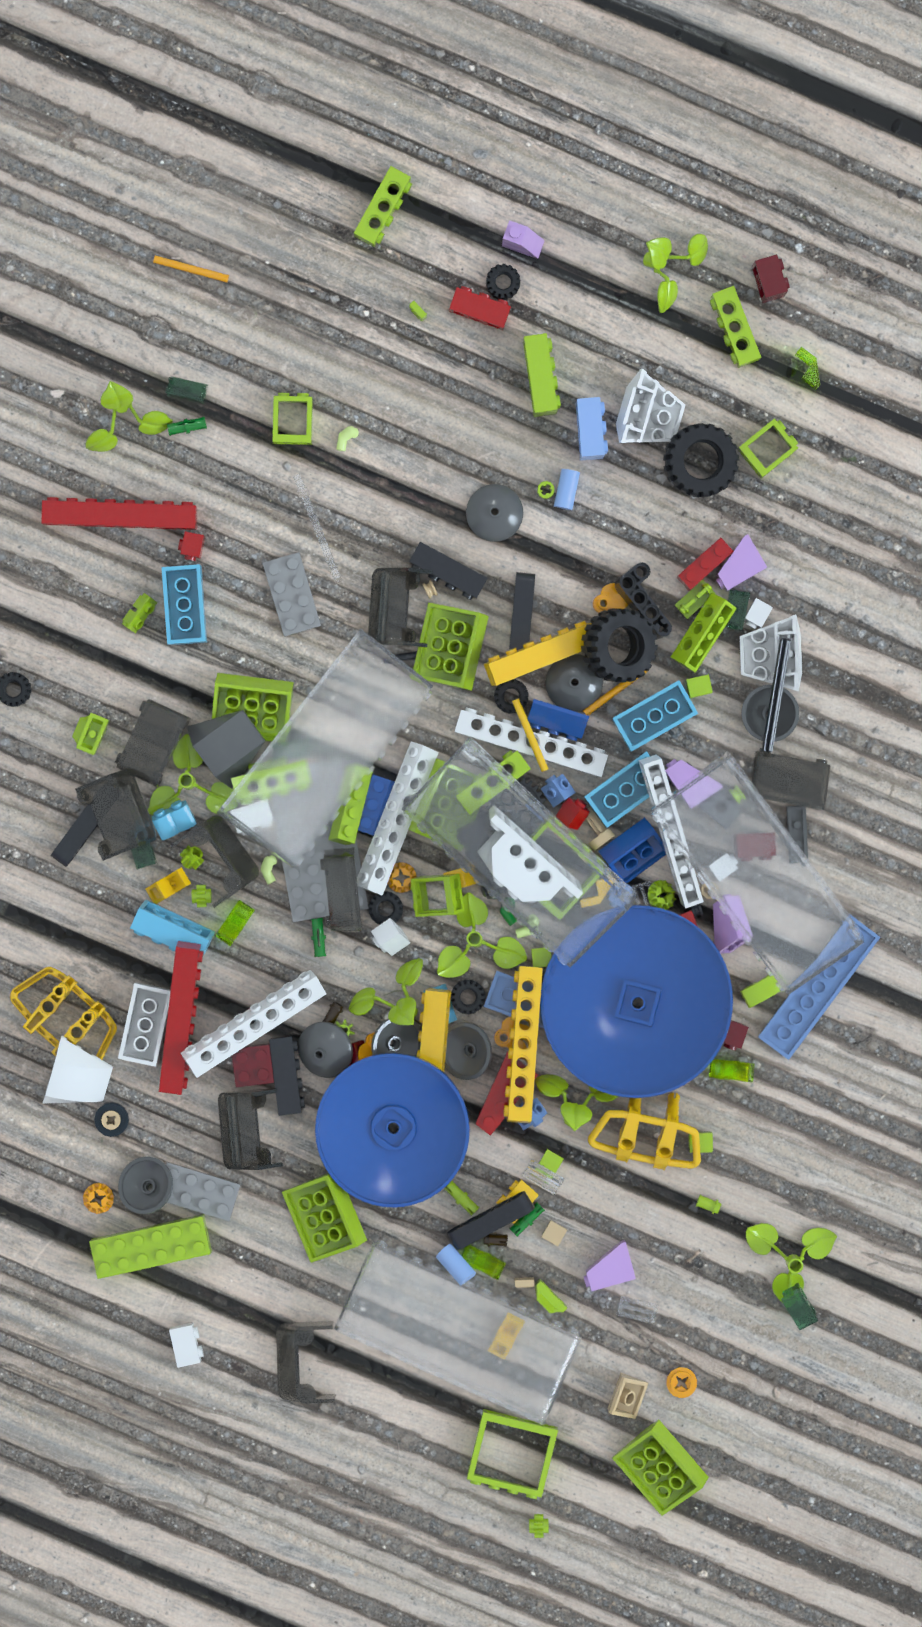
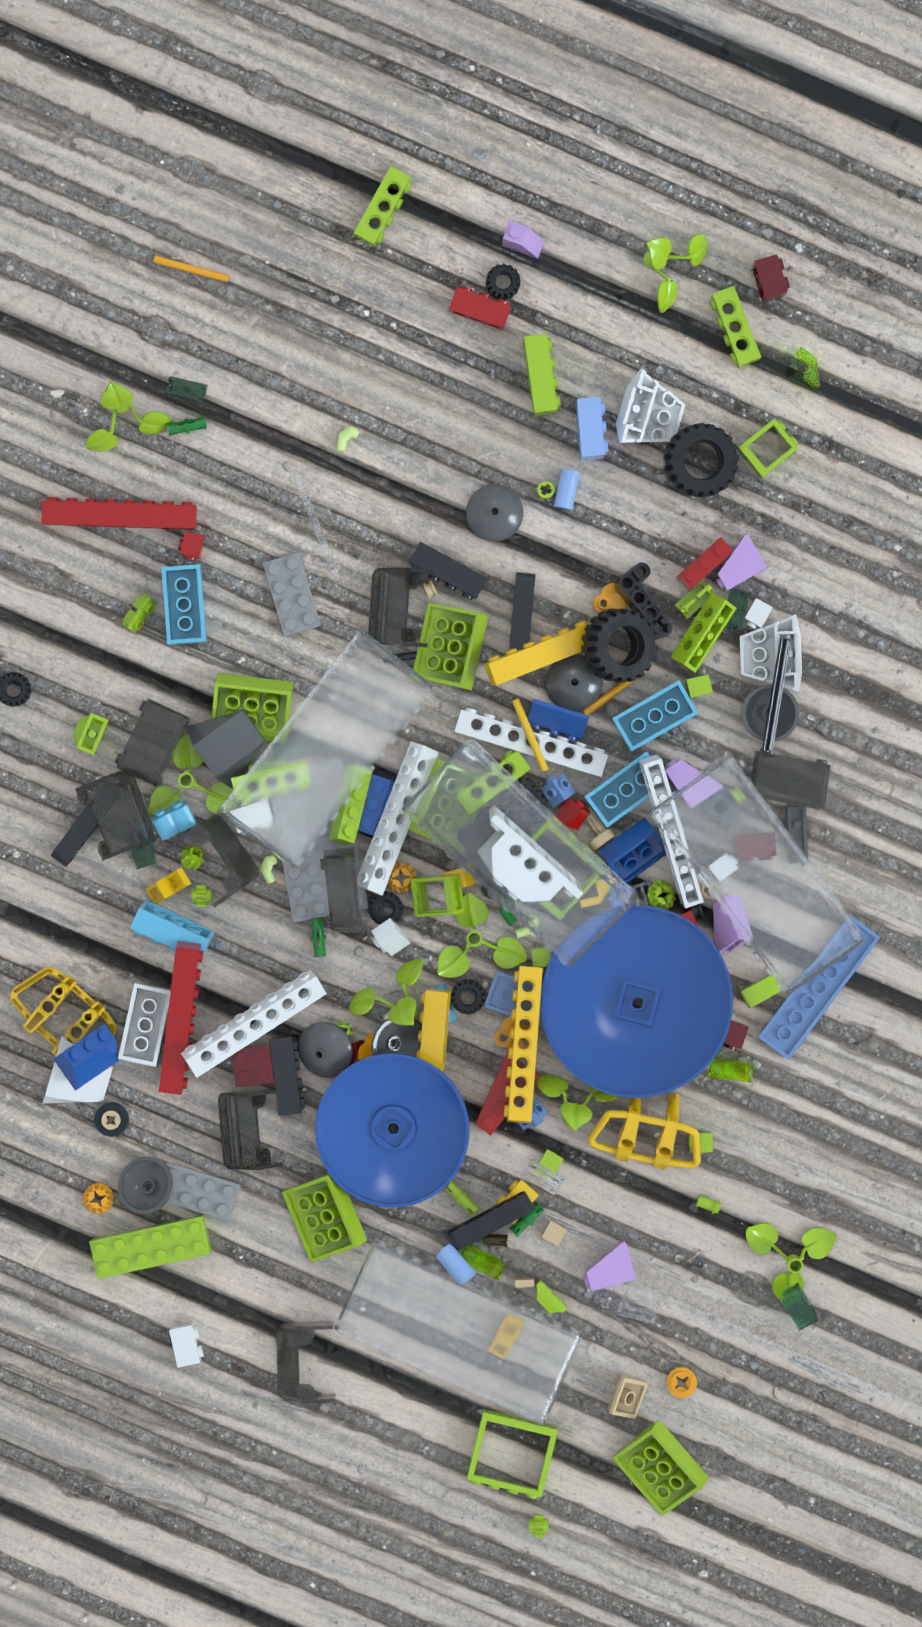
clear neon green slope [215,900,255,946] -> none
lime window [273,393,313,445] -> none
dark brown pin [322,1002,343,1024] -> none
lime tile [409,301,427,321] -> none
dark grey dish [445,1022,492,1080] -> none
black tyre [494,679,529,714] -> none
none -> blue slope [53,1024,119,1091]

